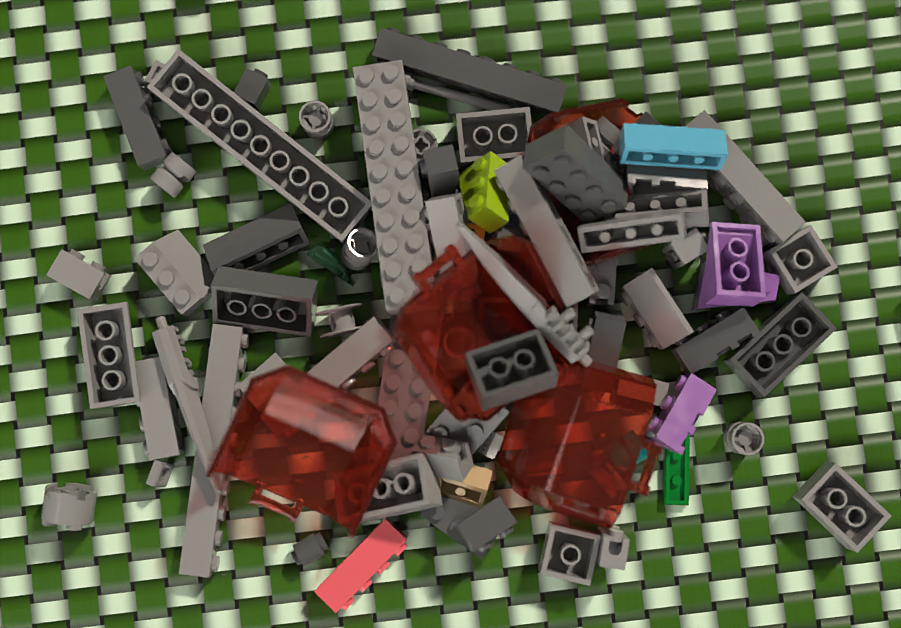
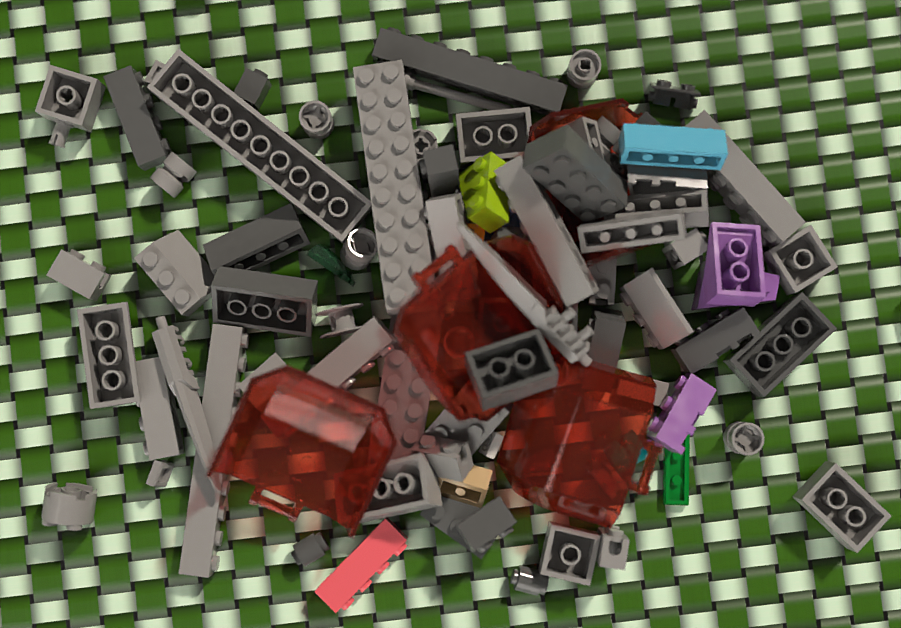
none -> light grey brick [35,65,106,148]
none -> dark grey brick [510,565,549,596]
none -> light grey wheel [566,49,602,89]
none -> dark grey hinge [648,79,701,110]

